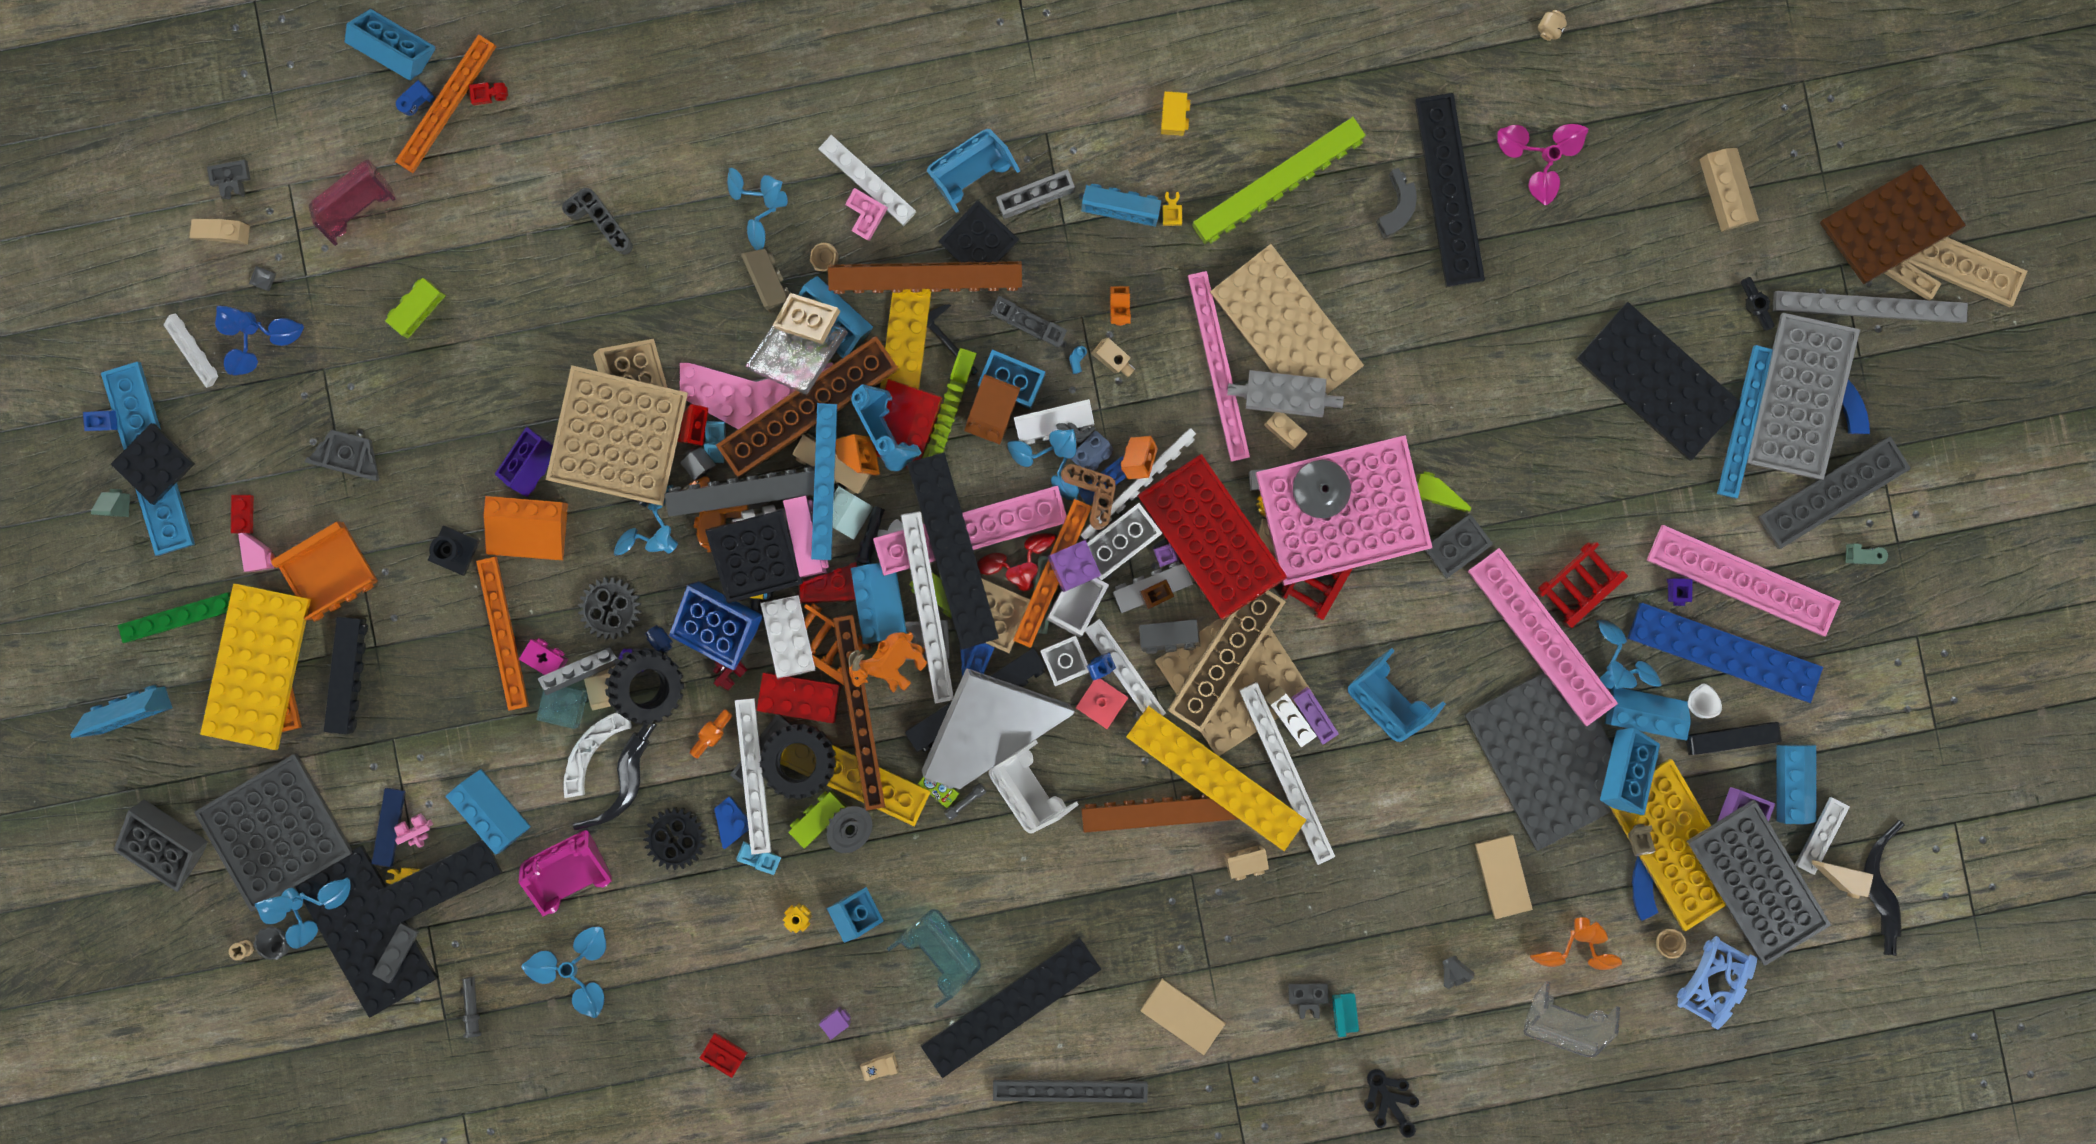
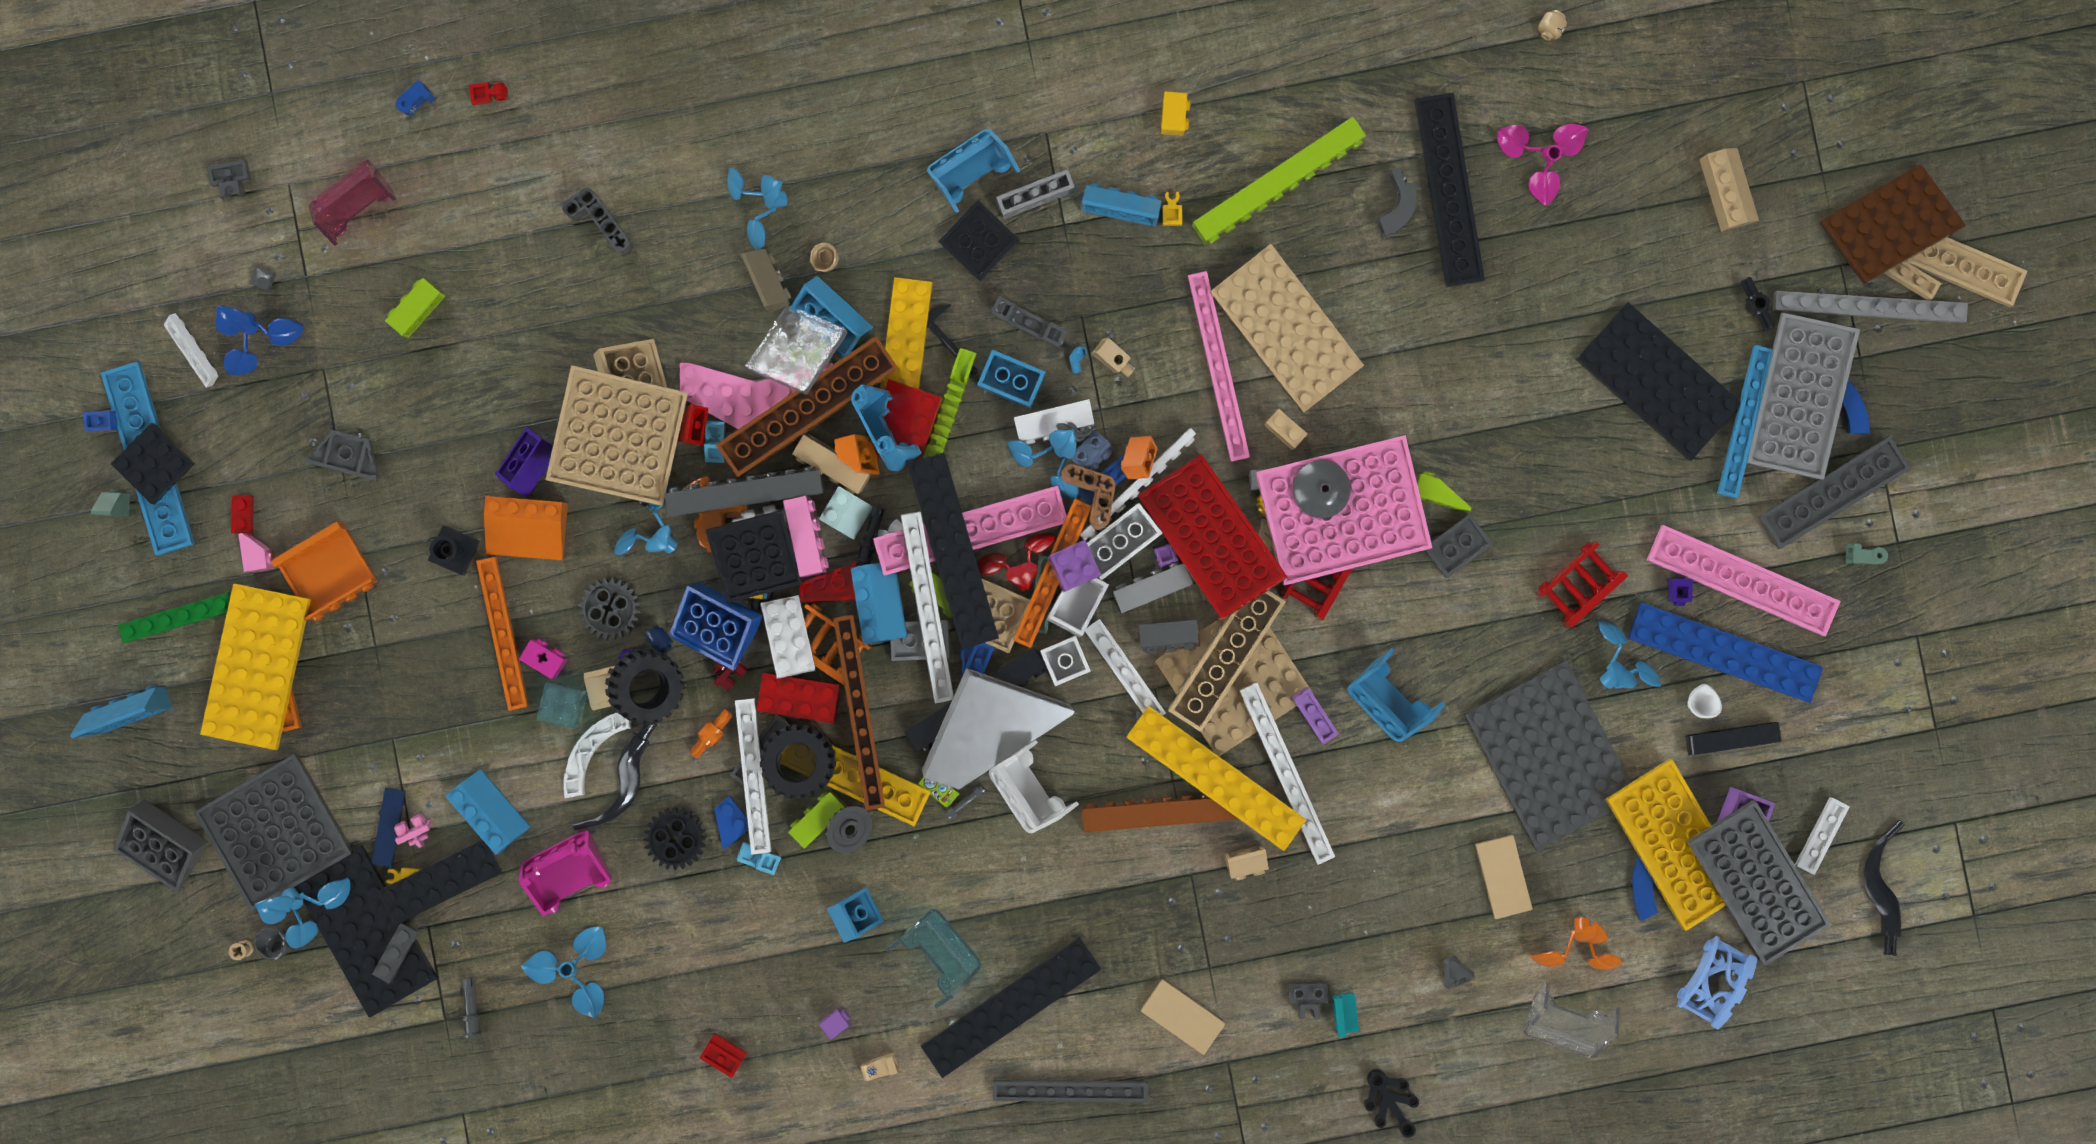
tan slope [190,219,250,245] -> none
black brick [323,617,368,735] -> none
dark azure slope [345,9,435,80] -> none
orange plate [395,34,497,173] -> none
dark grey plate [537,647,617,695] -> none
dark grey brick [680,447,716,480] -> none
tan plate [773,293,840,344] -> none
yellow brick [783,903,812,933] -> none
dark azure plate [811,403,837,560] -> none
white plate [818,135,916,226] -> none
dark orange brick [828,261,1022,294] -> none
bright pink plate [845,188,888,241] -> none
orange animal [849,632,928,693] -> none
dark orange slope [964,374,1021,445] -> none
coral plate [1075,678,1128,729] -> none
blue leg [1086,652,1116,681] -> none
orange brick [1110,286,1131,326] -> none
reddish brown slope [1139,579,1174,609] -> none
light grey plate [1227,370,1344,417] -> none
brick [1264,686,1316,748] -> none
bright pink plate [1467,548,1618,726] -> none
dark azure slope [1600,728,1660,815] -> none
dark azure slope [1604,687,1691,740] -> none
dark tan bracket [1628,824,1655,856] -> none
tan hair [1656,929,1686,959] -> none
dark azure slope [1776,745,1816,824] -> none
tan slope [1811,860,1873,899] -> none

